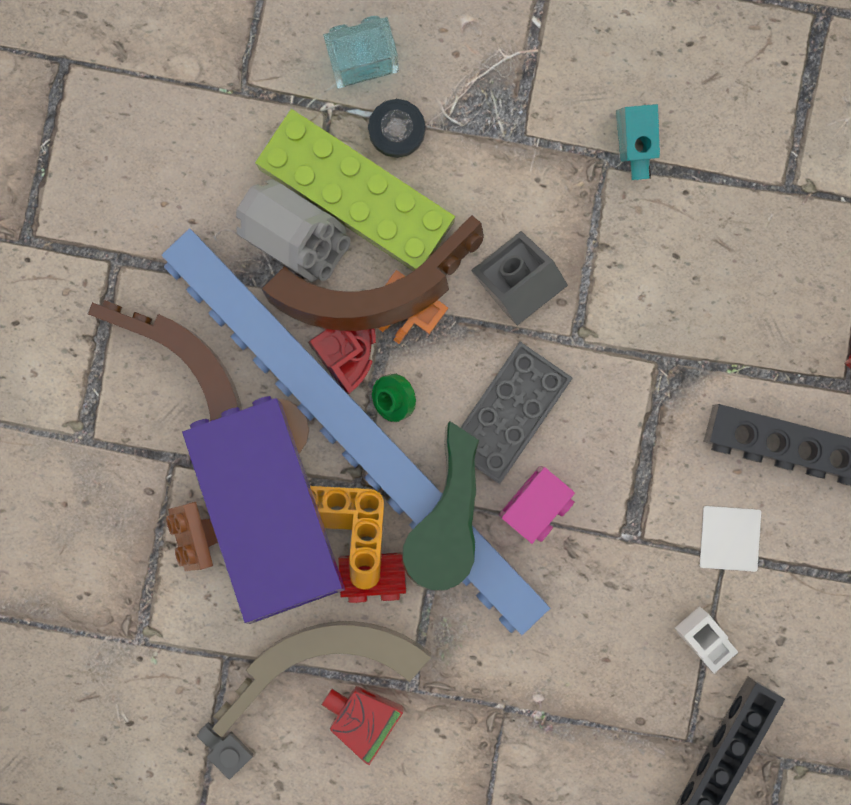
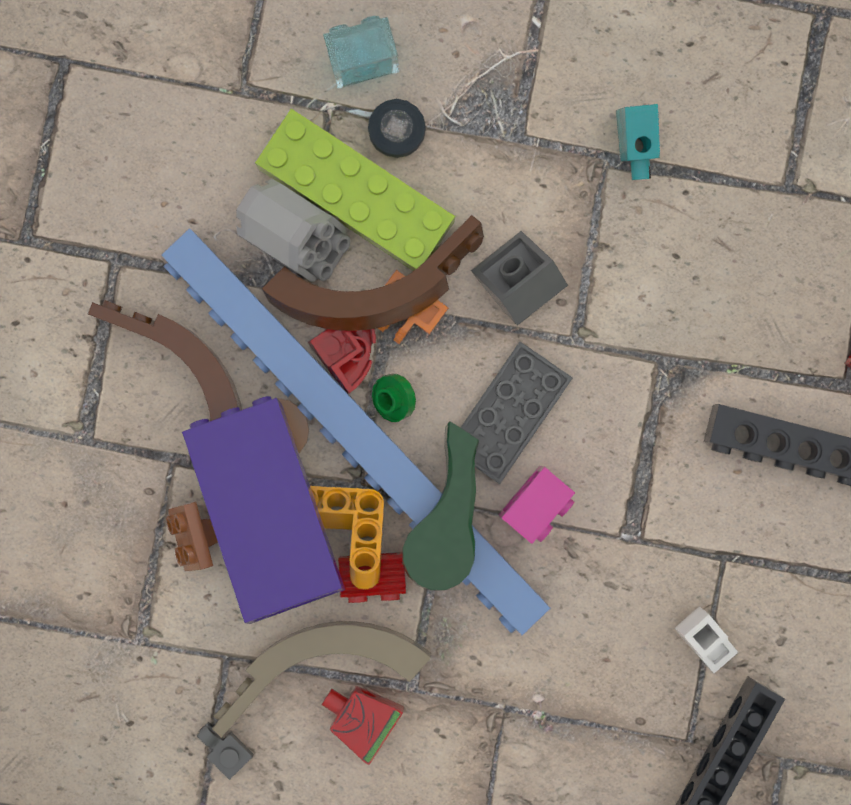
white sticker [700,506,761,572] -> none

